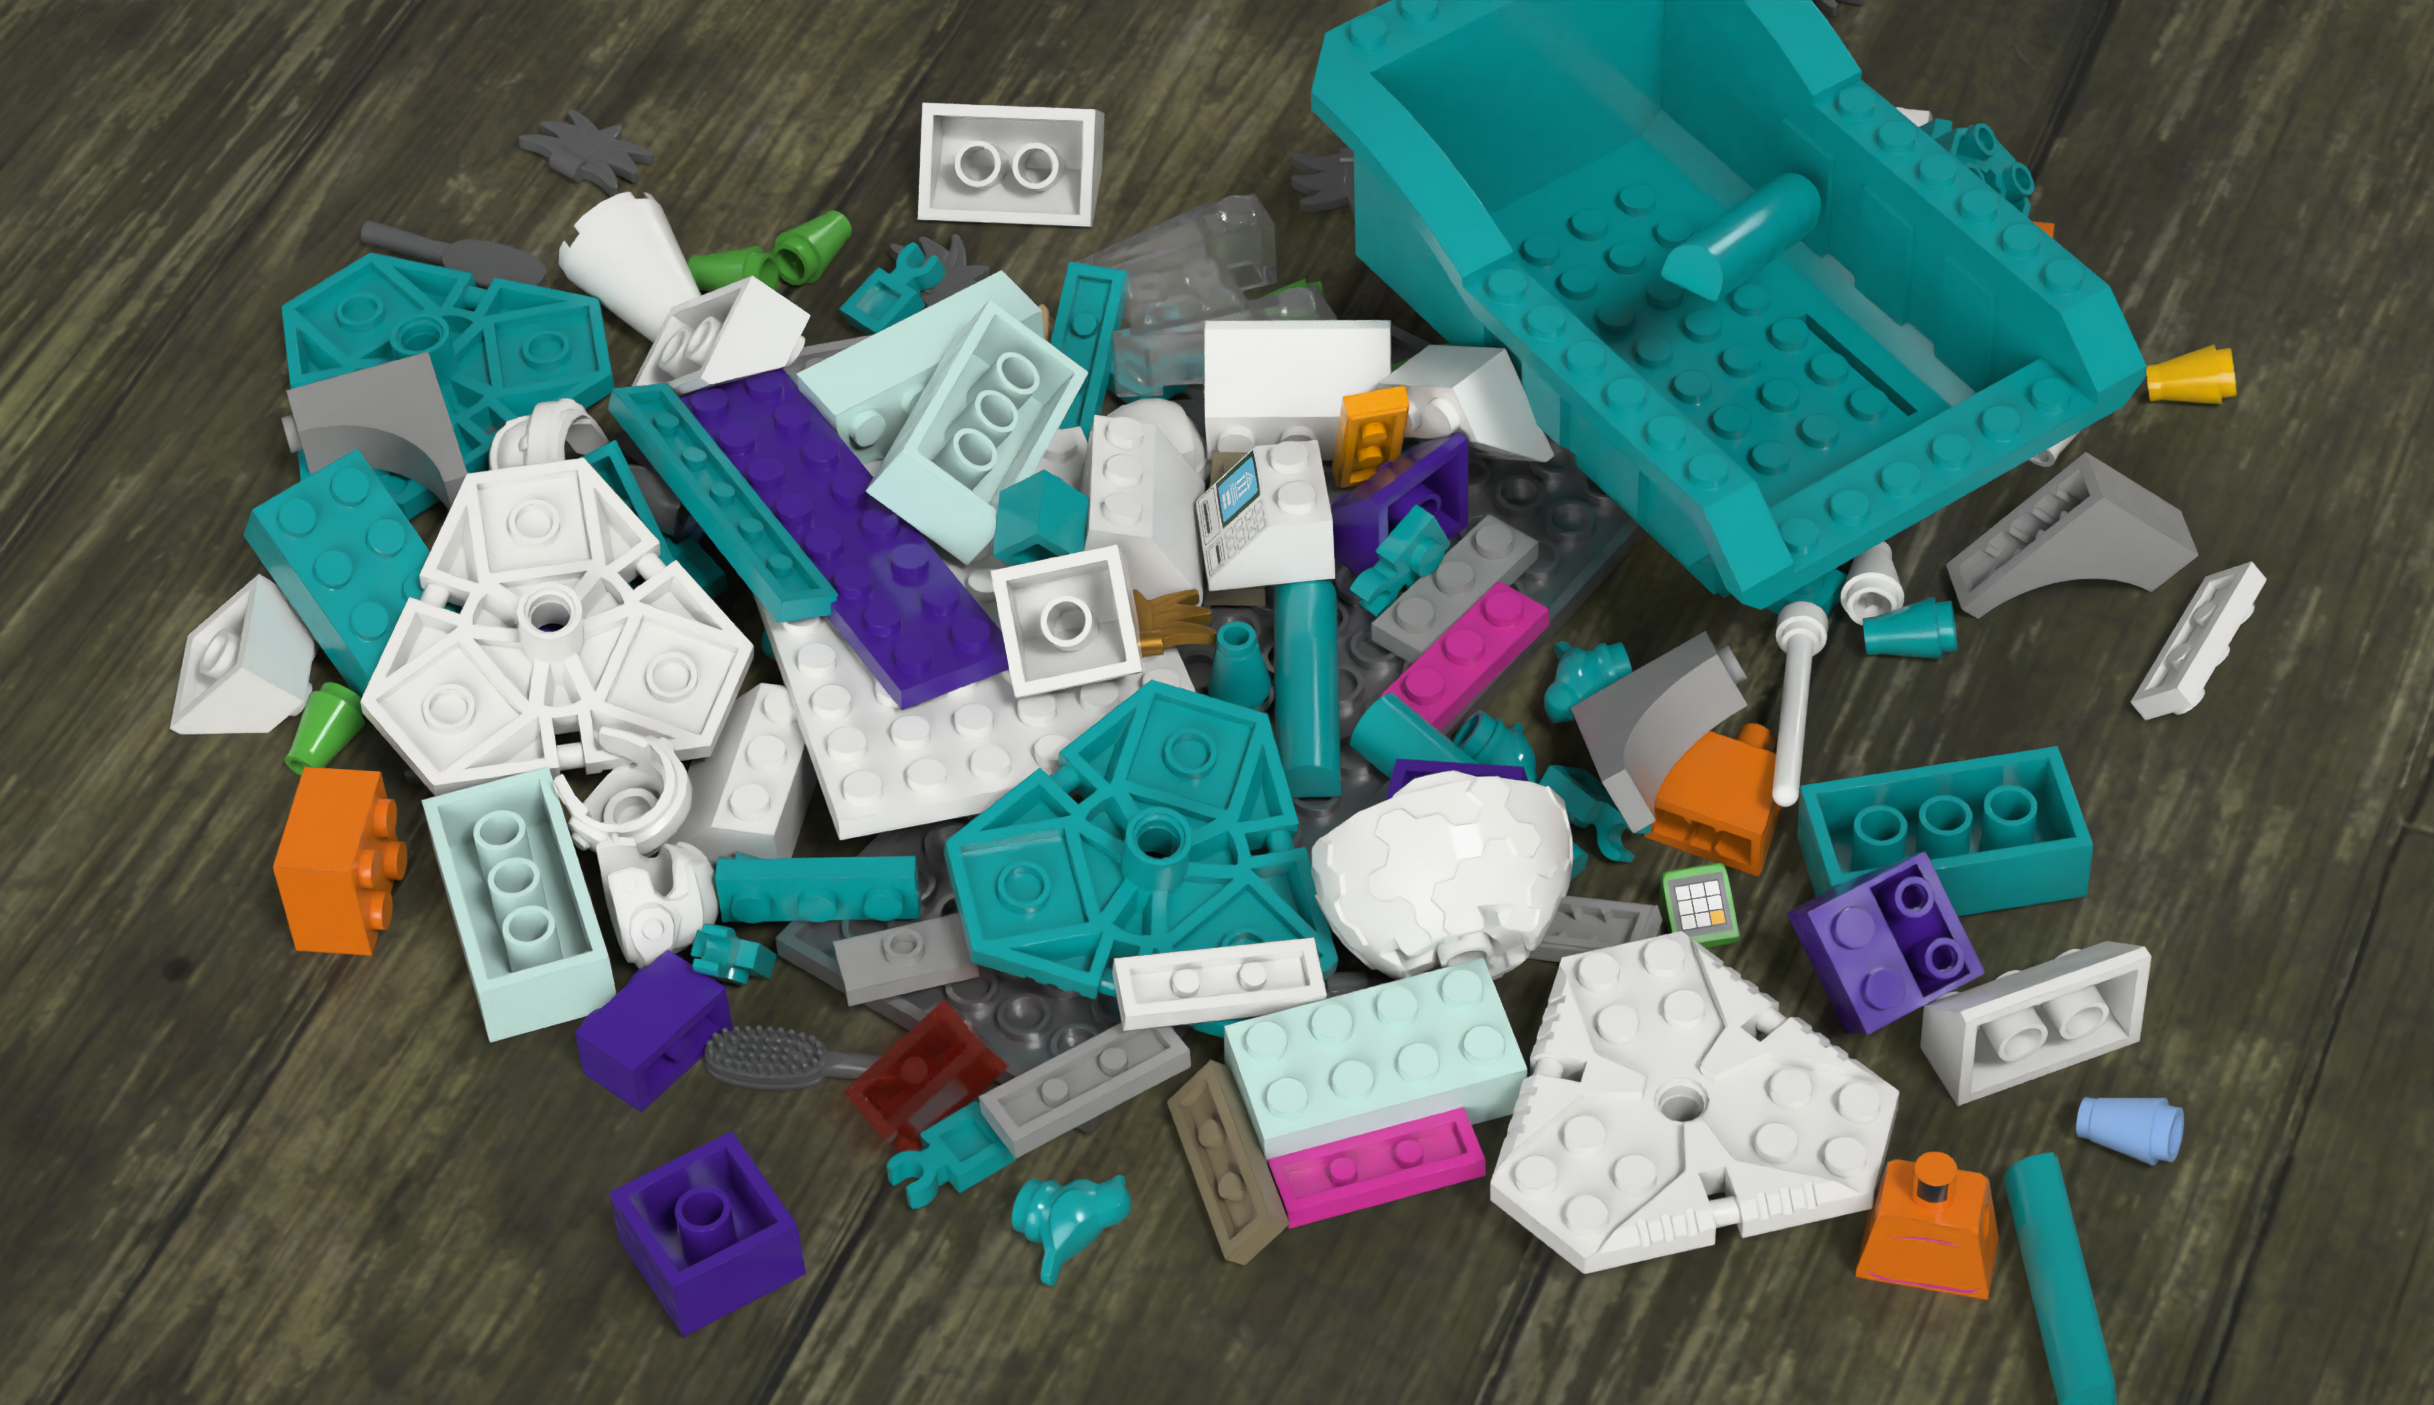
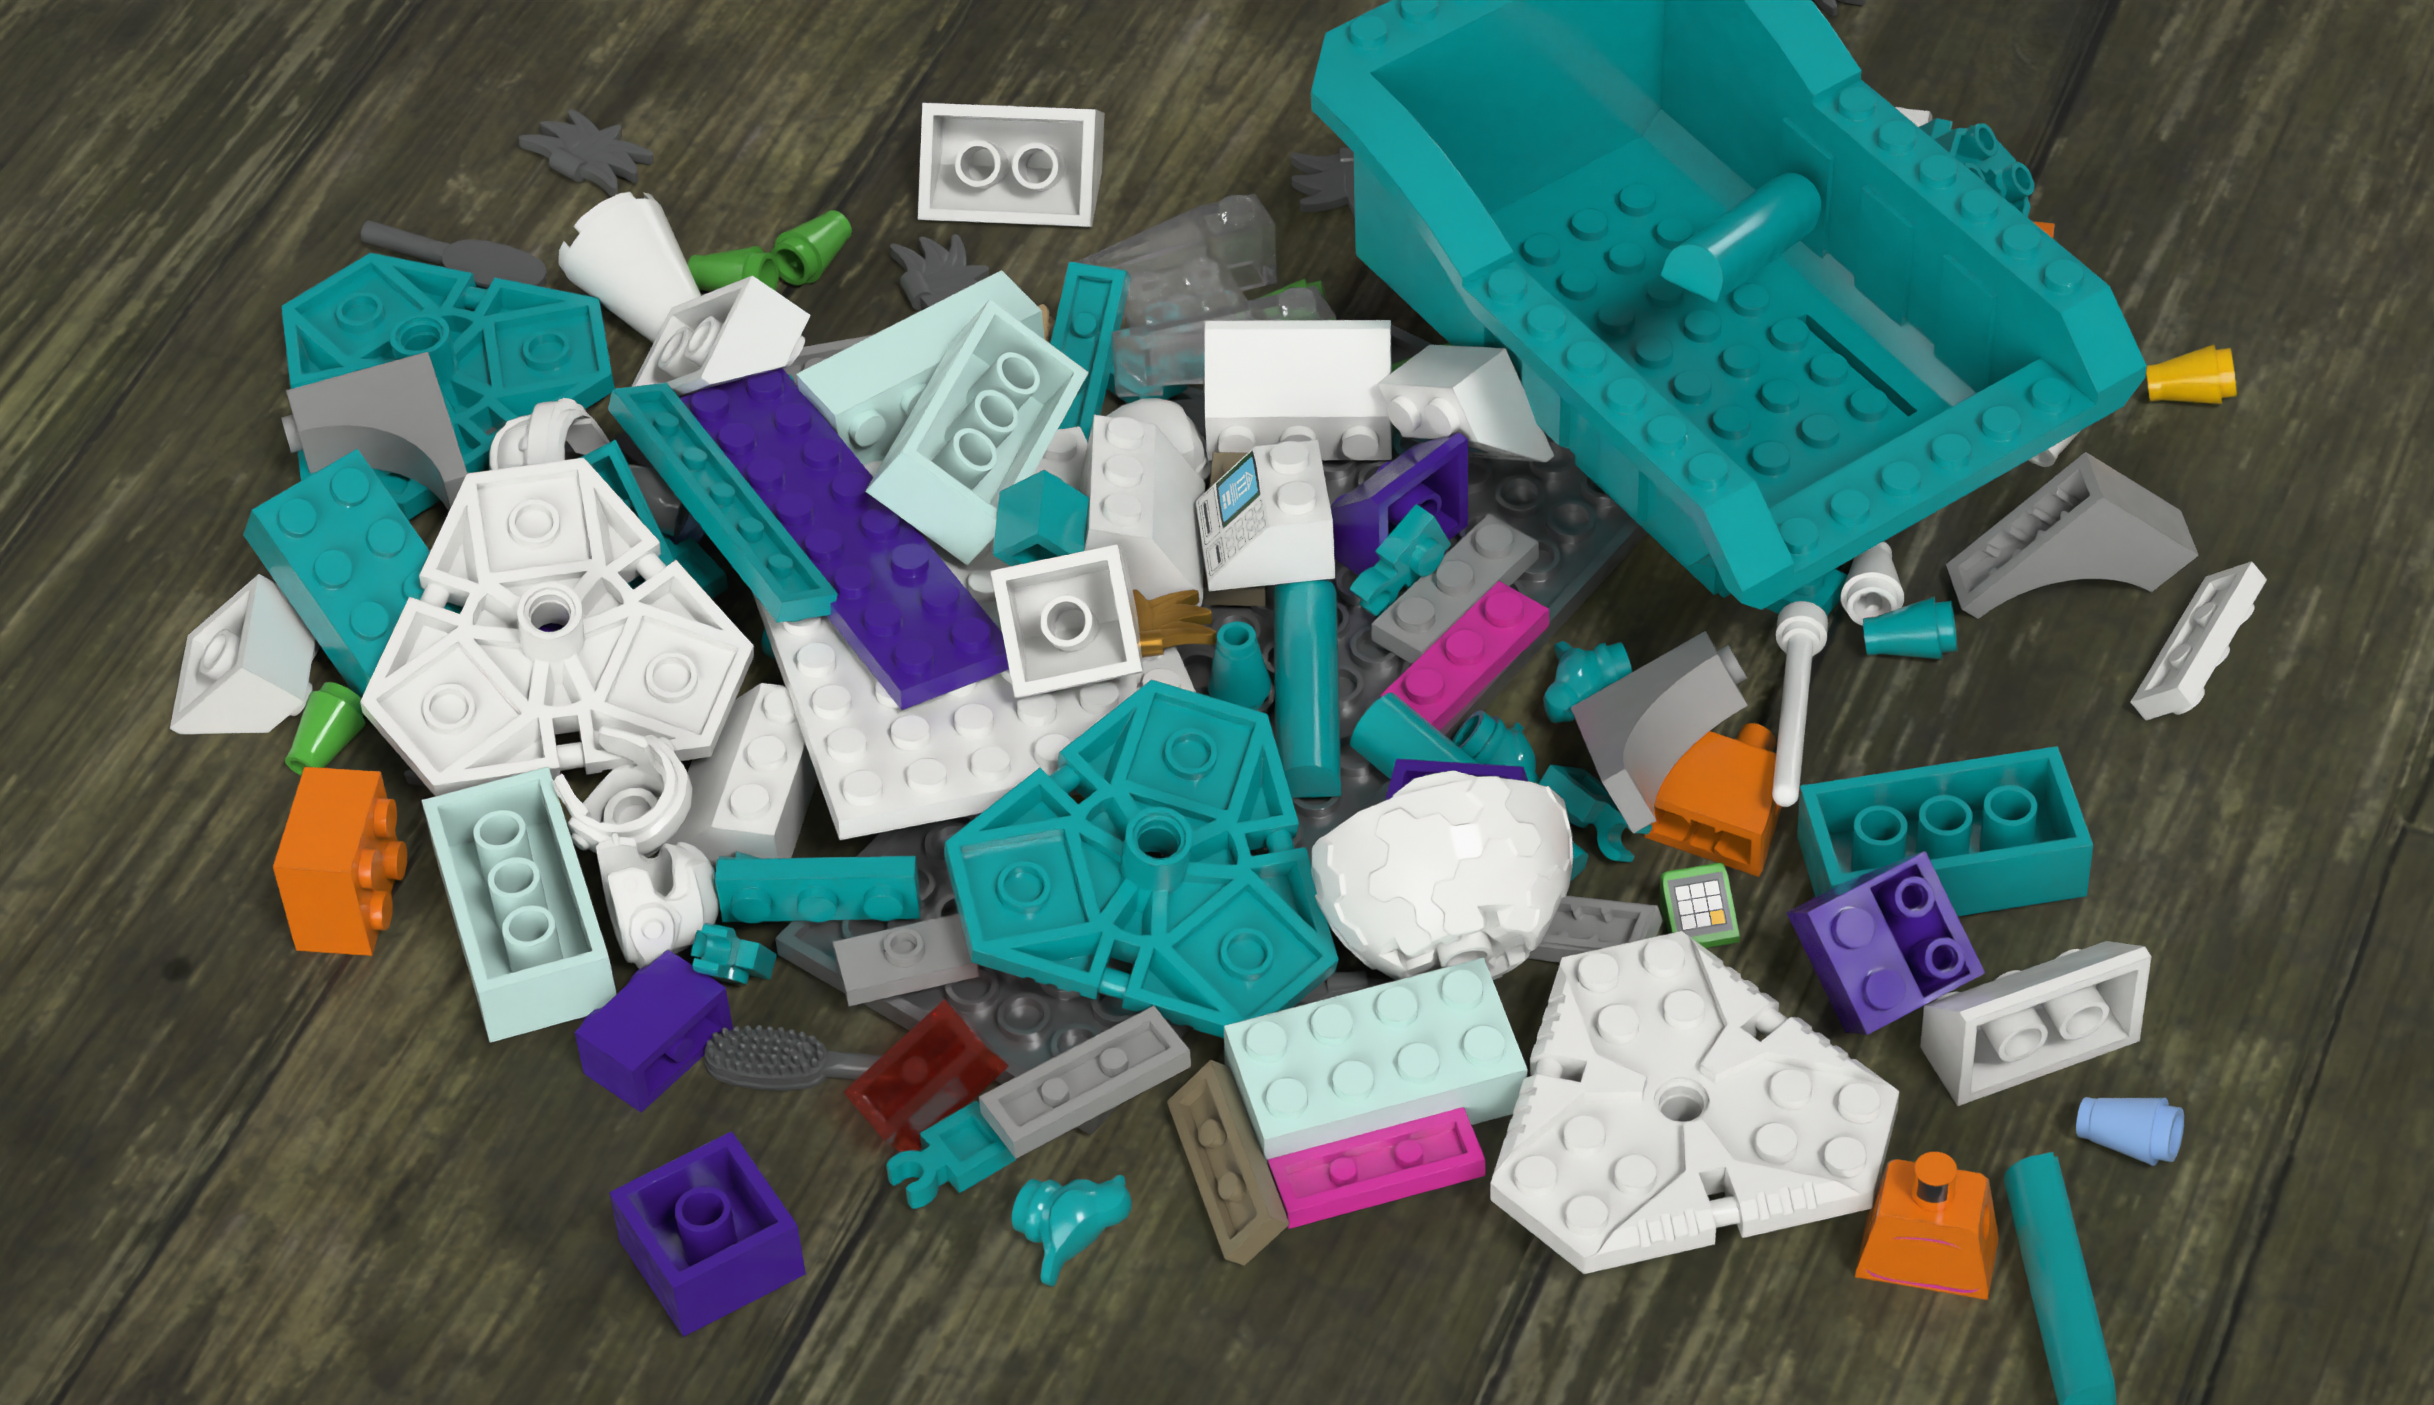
teal plate [839,242,946,336] -> none
white plate [1112,938,1327,1031] -> none
light orange tile [1332,385,1410,488] -> none

